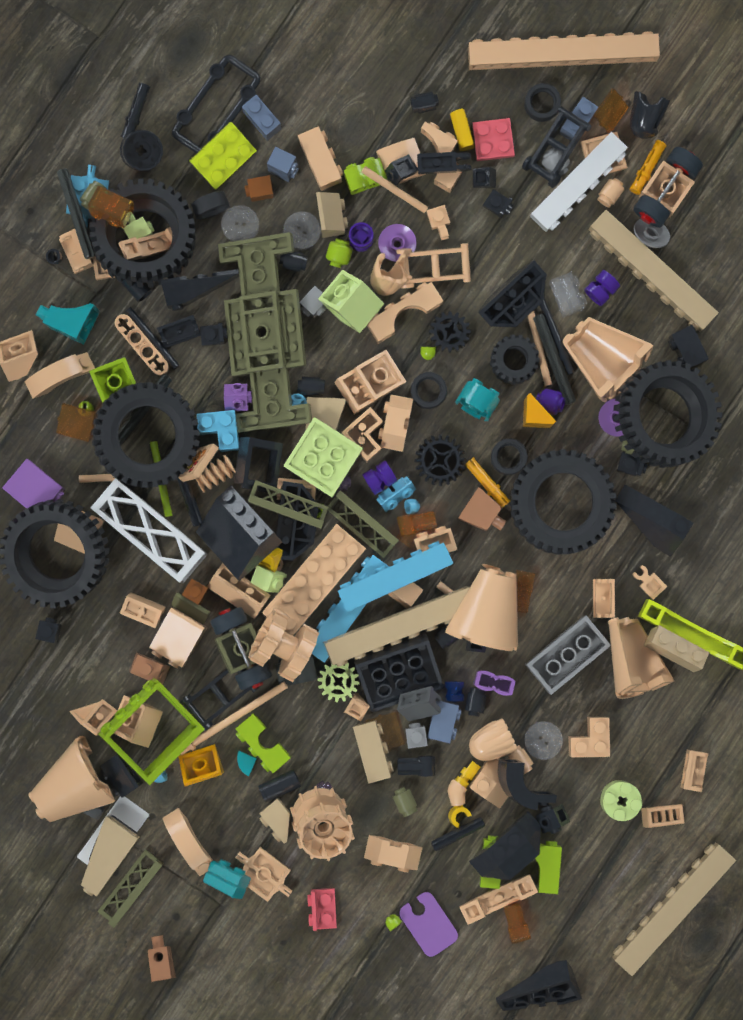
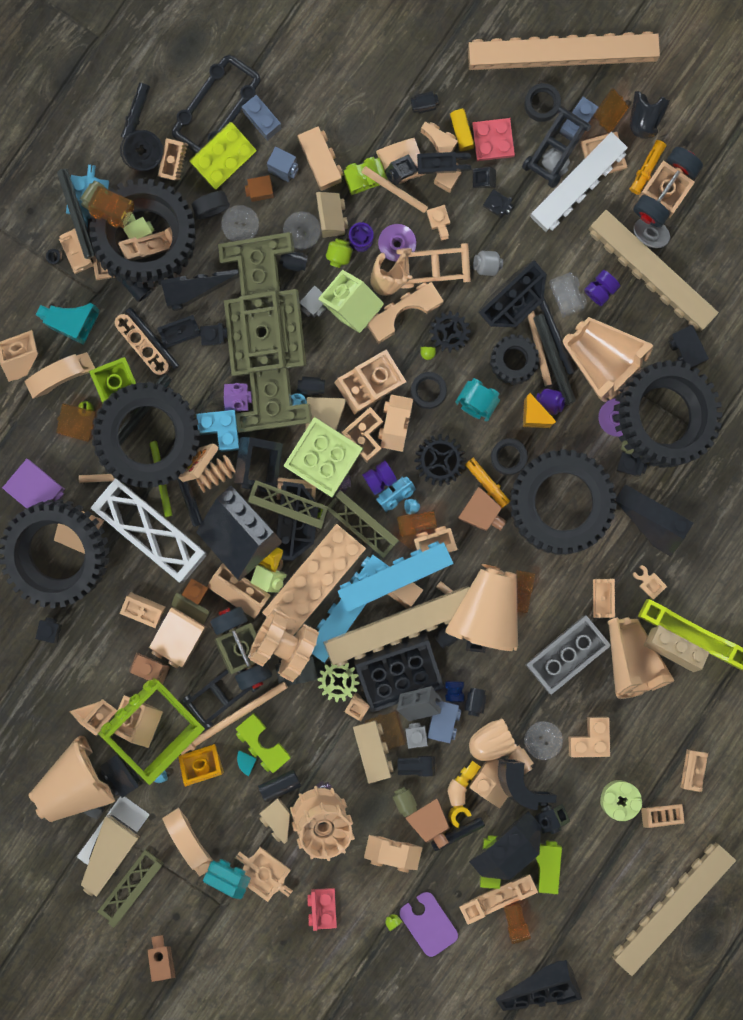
medium lavender brick [473,670,516,695] -> none
light nougat brick [597,178,624,208] -> none
none -> light nougat brick [158,138,188,180]
none -> nougat torso [406,799,450,849]
none -> light grey head [473,251,503,276]

